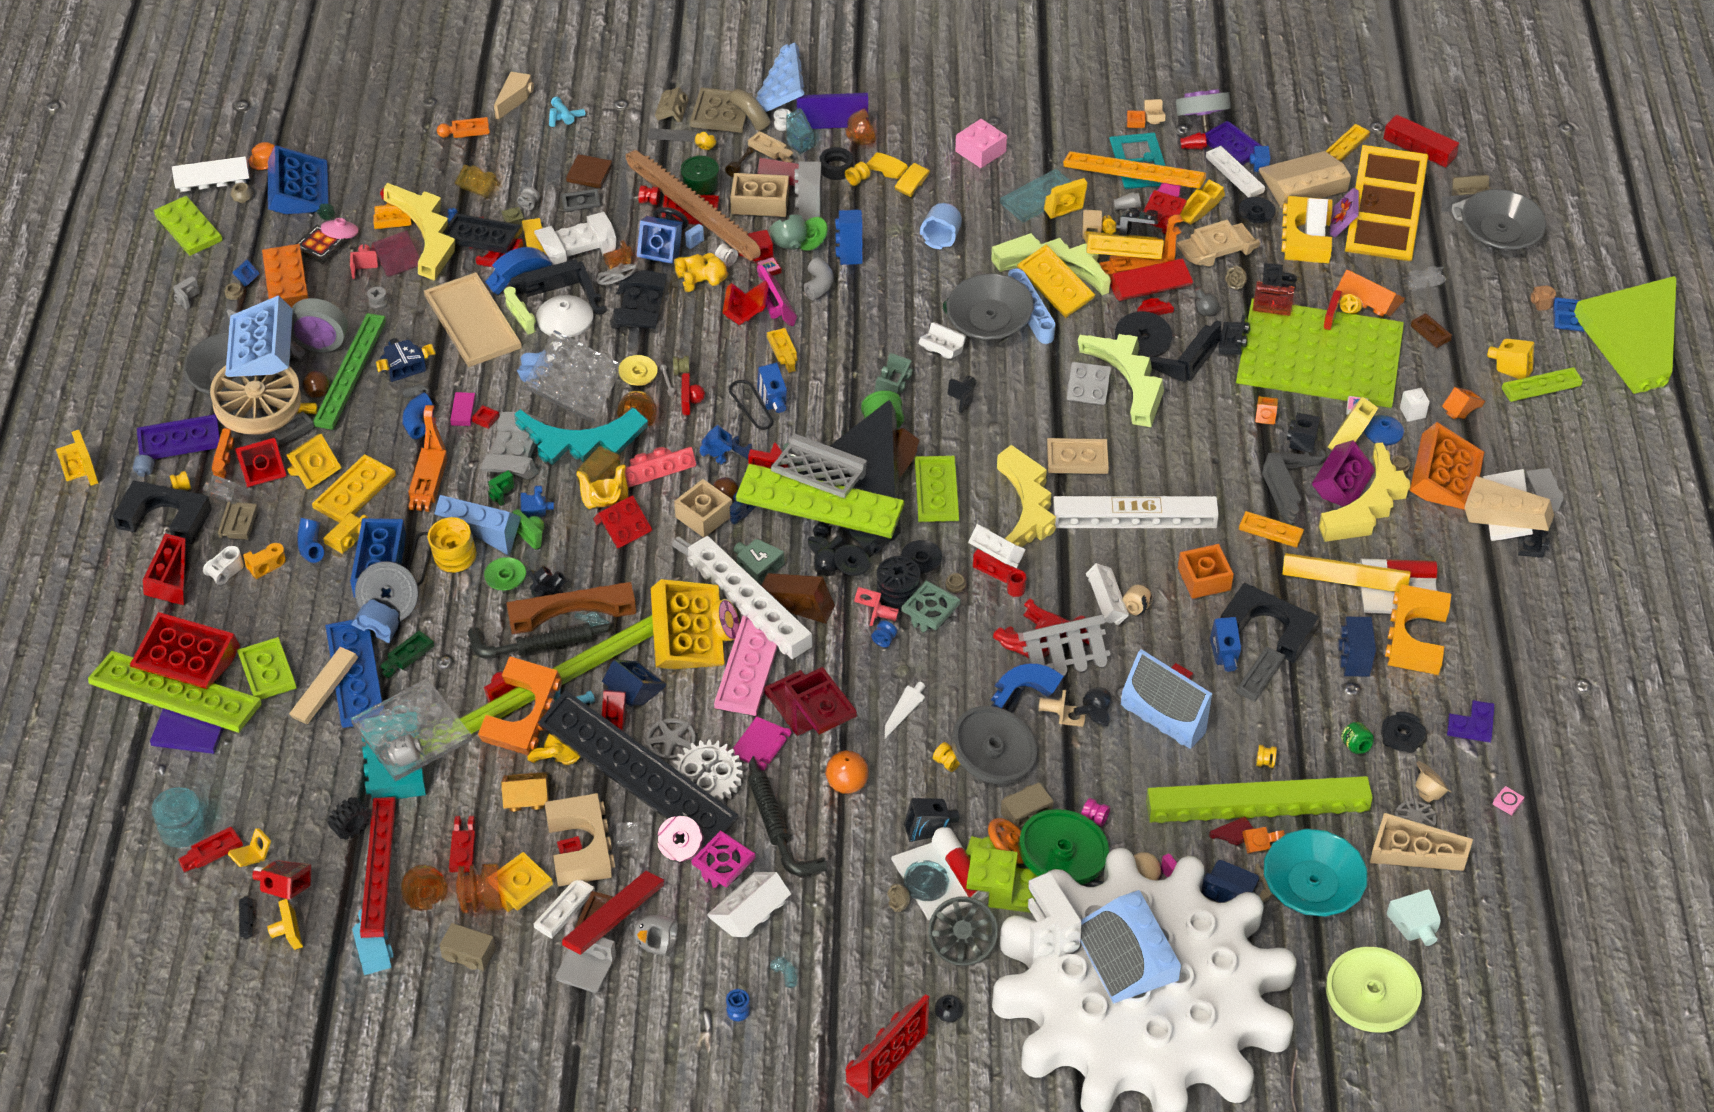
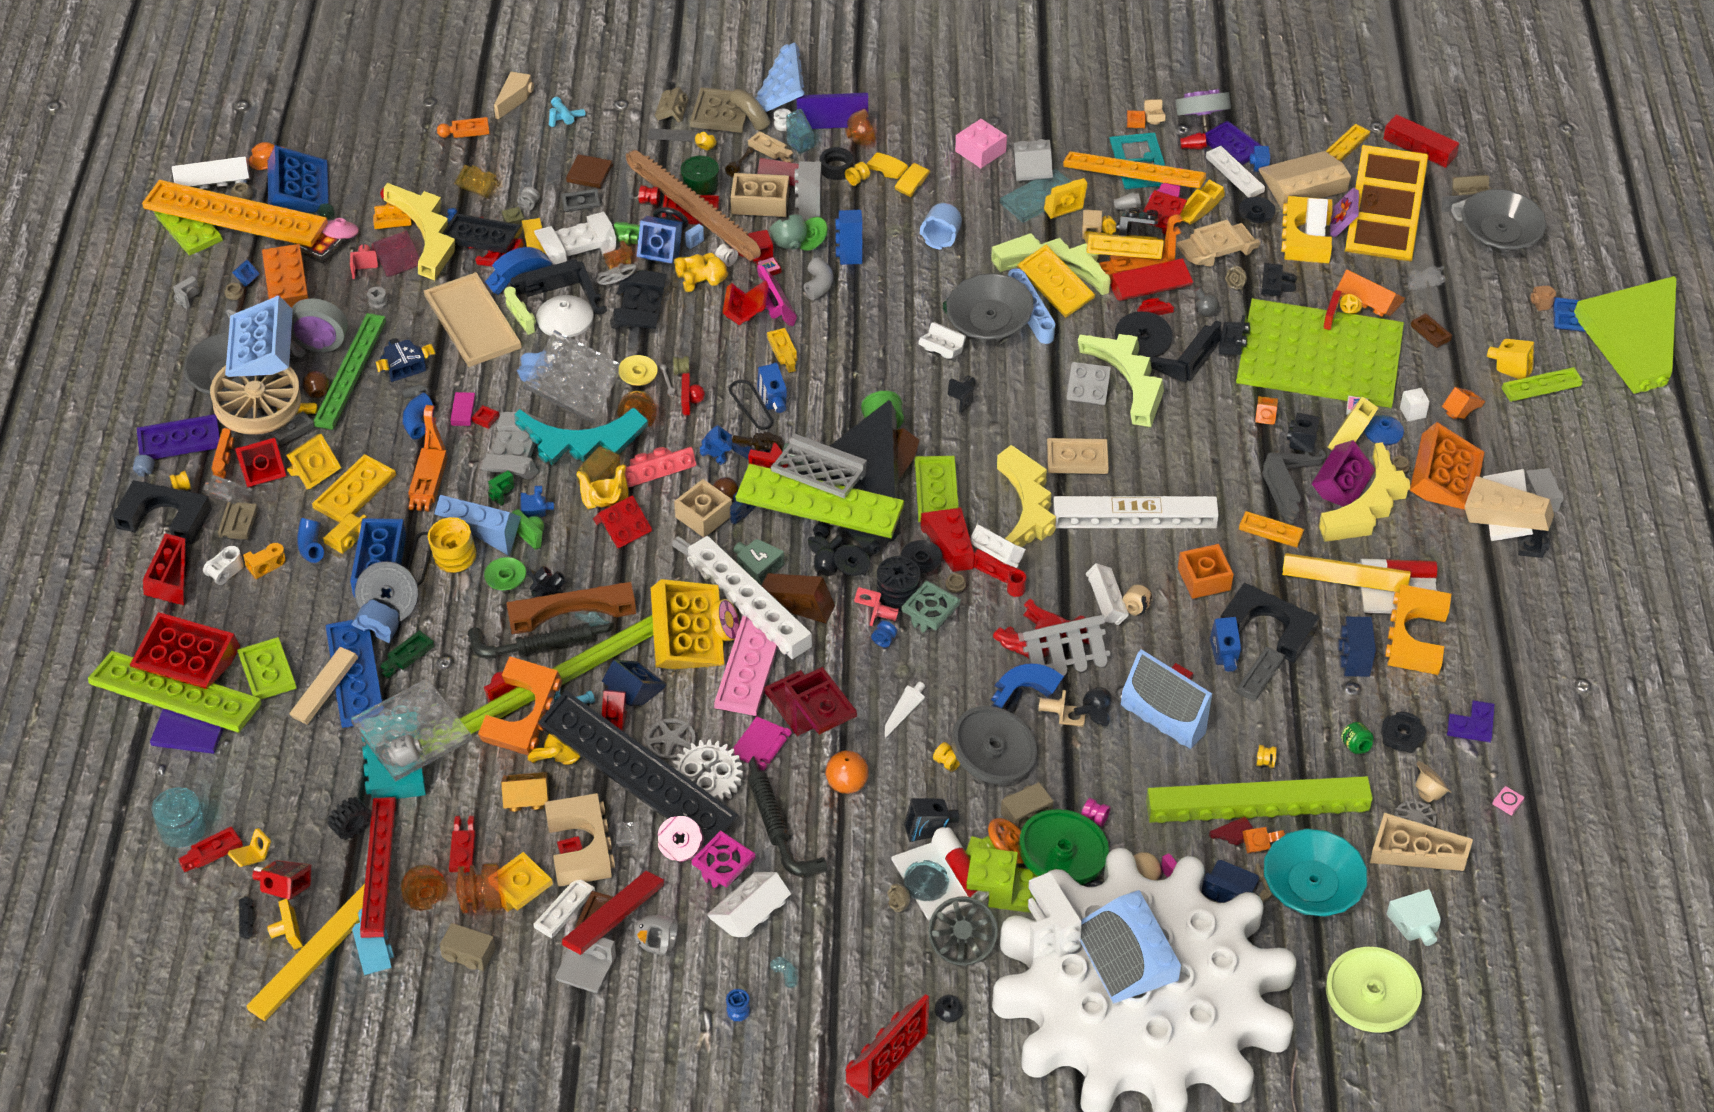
yellow bracket [56,430,98,486] -> none
sand green window [874,353,913,394] -> none
clear red plate [1252,281,1295,316] -> none
none -> light orange plate [142,180,328,247]
none -> yellow tile [247,884,389,1021]
none -> bright green hips [614,222,640,245]
none -> dark brown piece [732,432,784,452]
none -> red wedge [921,507,974,572]
none -> light grey slope [1014,139,1053,181]

